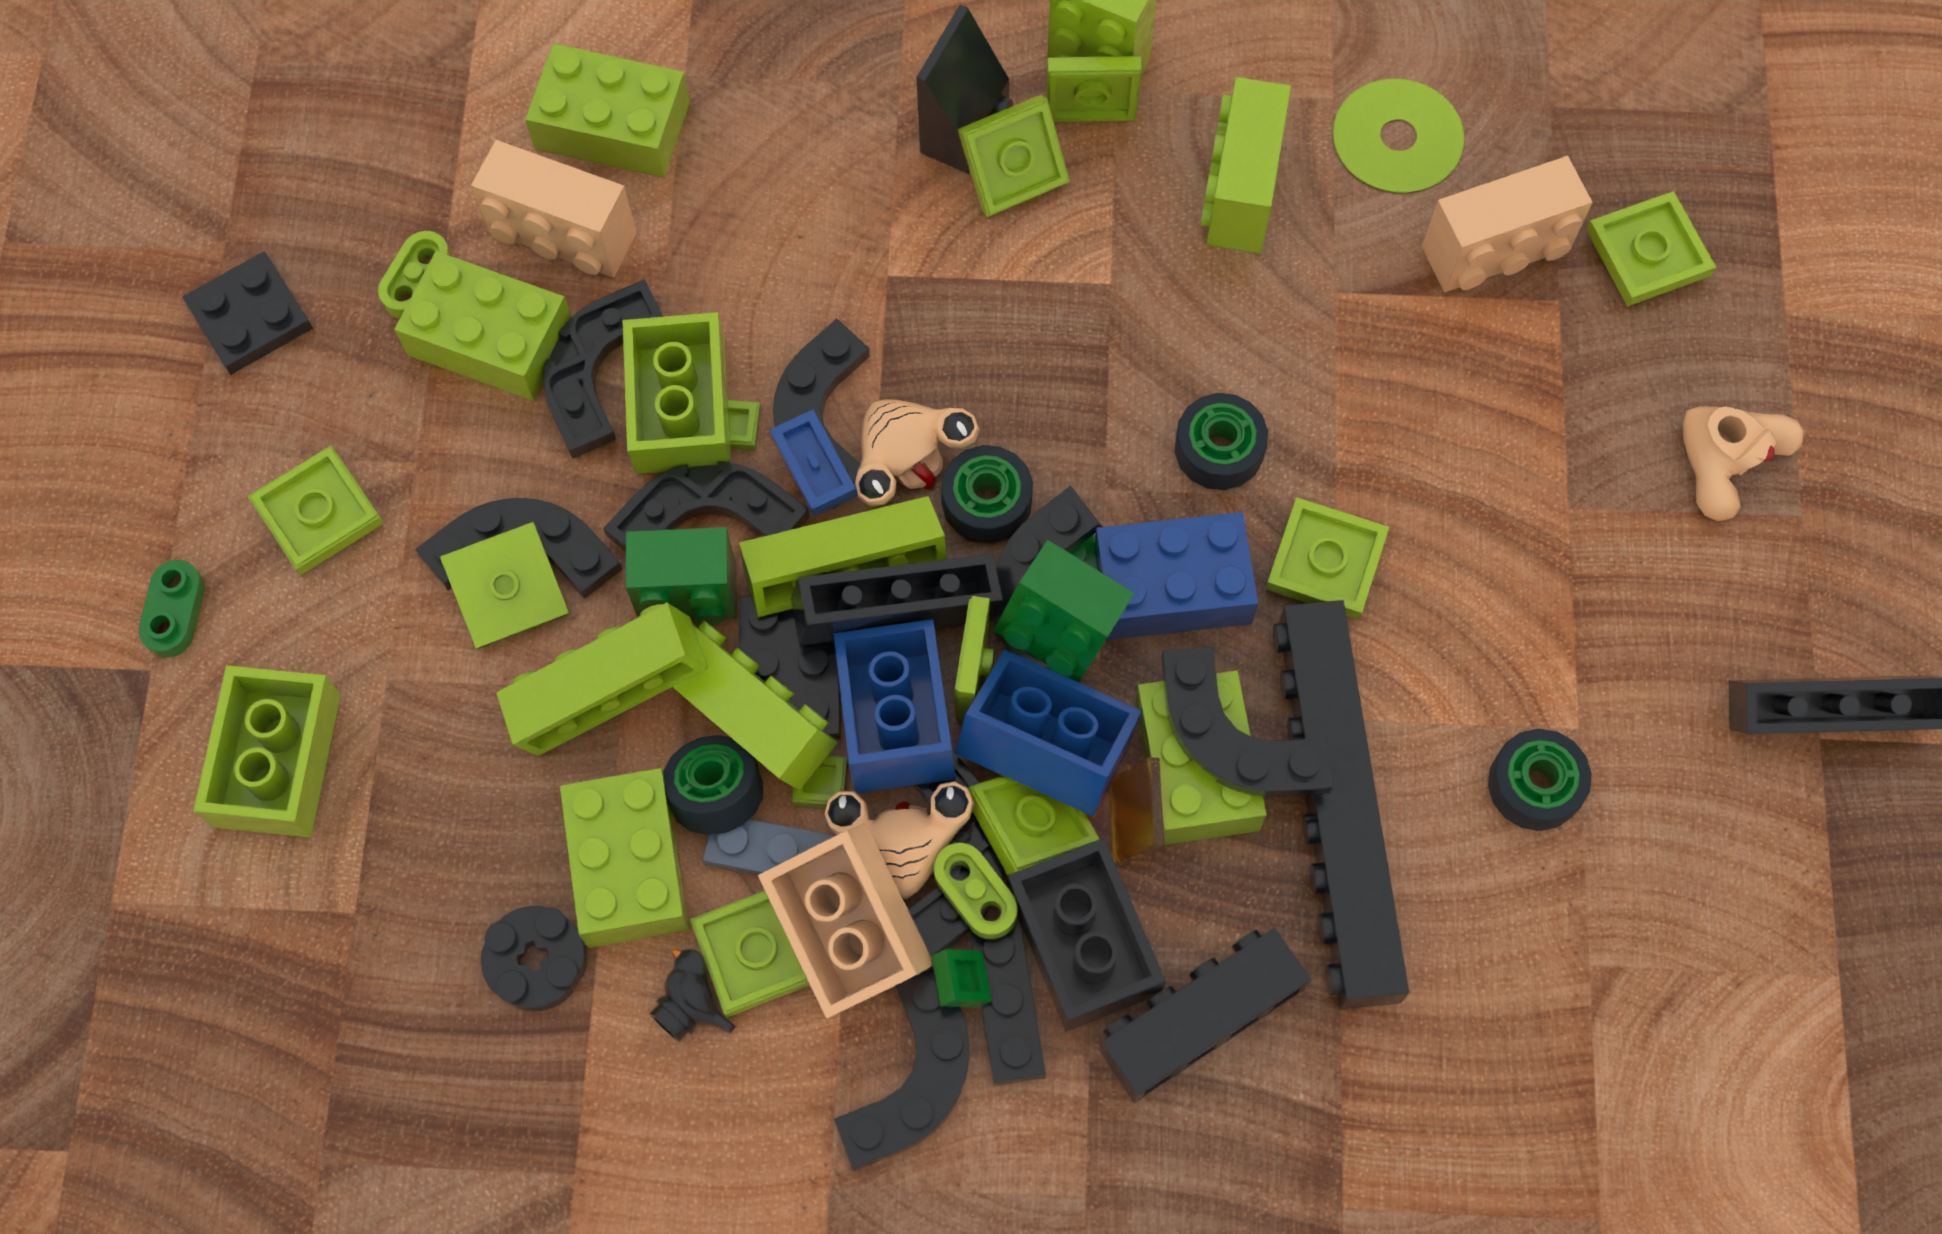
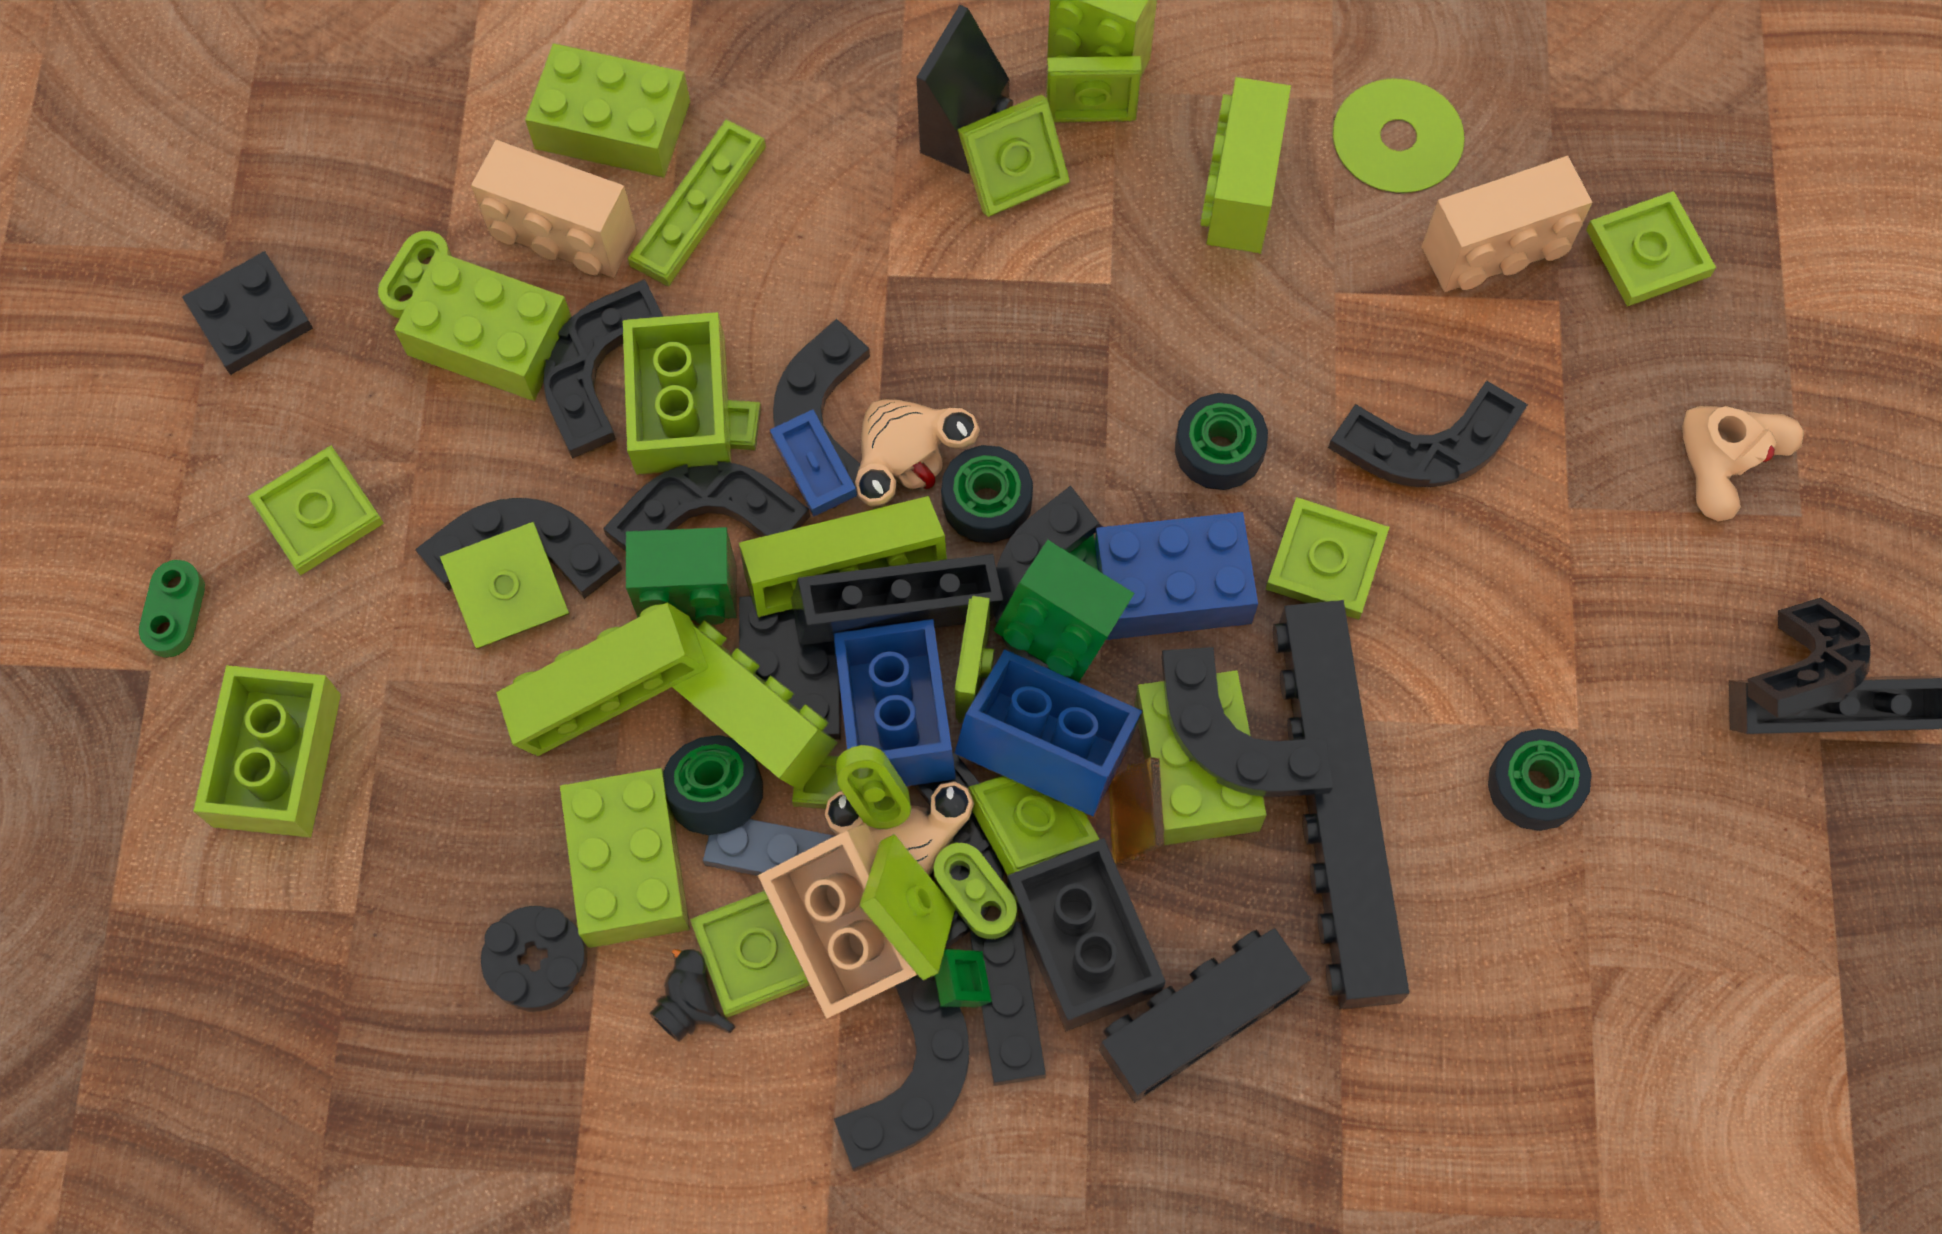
none -> lime tile [628,119,766,287]
none -> lime plate [836,745,911,829]
none -> lime plate [860,834,955,980]
none -> black plate [1328,380,1528,487]
none -> black plate [1748,597,1870,718]

